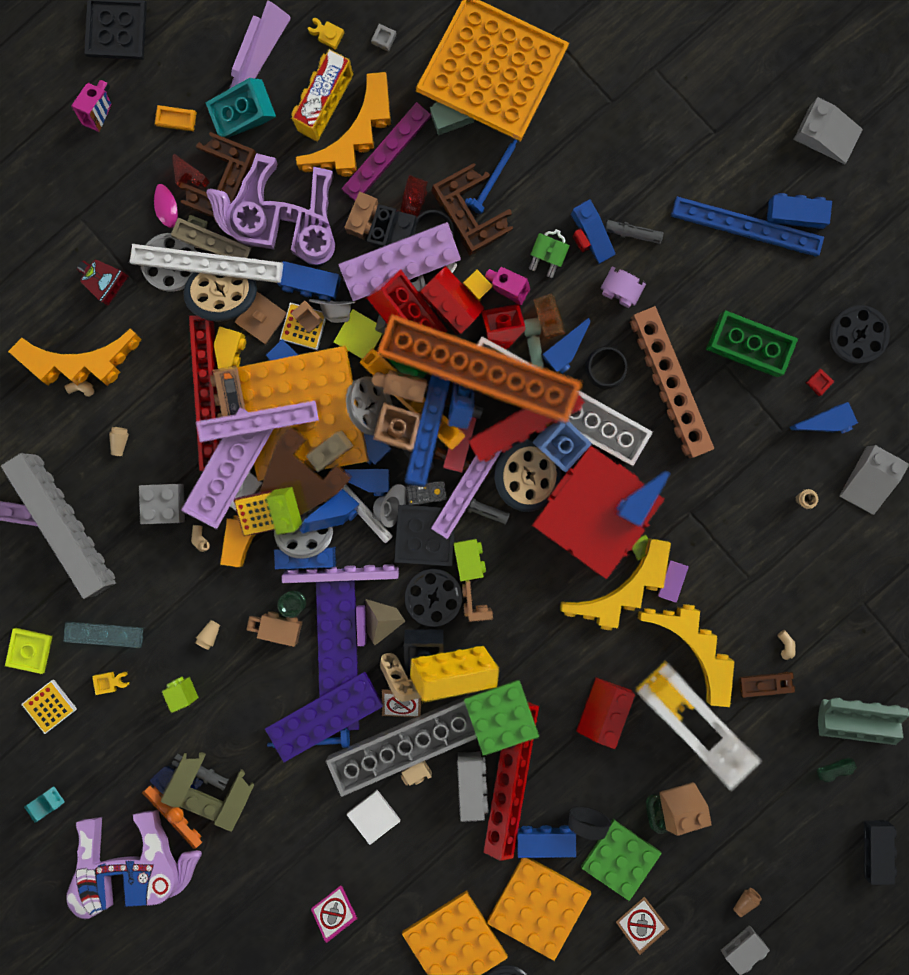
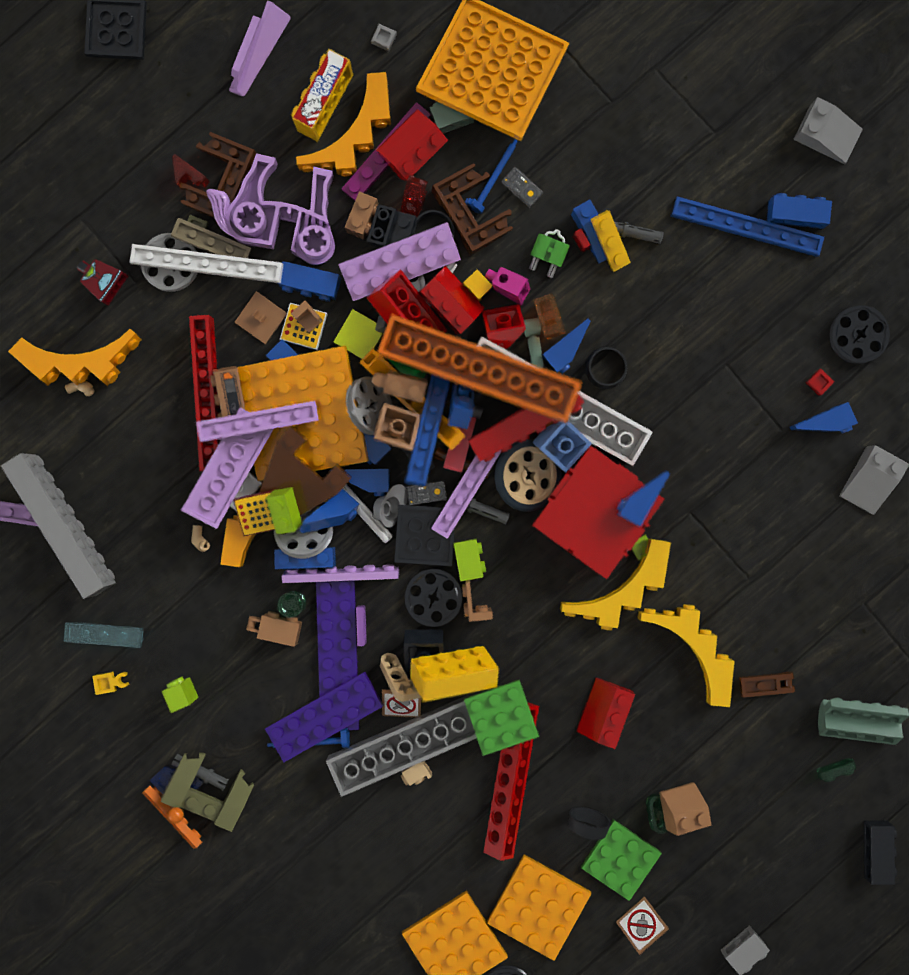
neon yellow tile [5,628,52,674] -> none
yellow tile [21,679,77,734] -> none
teal brick [24,787,64,822] -> none
animal [66,810,202,919] -> none
dark pink torso [72,80,111,132] -> none
tan cone [109,427,129,456] -> none
light grey brick [139,484,185,524] -> none
dark pink arm [154,184,178,228] -> none
light orange tile [155,105,197,132] -> none
tan wedge [183,272,257,321] -> none
tan cone [195,620,220,650] -> none
teal slope [206,78,276,138] -> none
yellow slope [214,326,246,369] -> none
dark tan brick [306,431,353,472] -> none
yellow plate [308,18,344,50] -> none
light grey piece [309,299,356,323] -> none
piece [311,886,357,943] -> none
white tile [347,790,400,845] -> none
dark tan slope [365,599,405,645] -> none
light grey brick [458,751,488,821] -> none
blue brick [517,825,576,858] -> none
lavender brick [601,267,646,308] -> none
nougat brick [630,306,714,458] -> none
white piece [636,662,761,789] -> none
medium lavender tile [657,560,689,603] -> none
green brick [706,310,798,377] -> none
medium nougat cone [733,888,762,917] -> none
tan arm [777,630,795,660] -> none
tan cone [796,489,818,509] -> none
none -> red slope [376,109,448,181]
none -> tile [502,167,543,208]
none -> yellow plate [590,210,631,272]

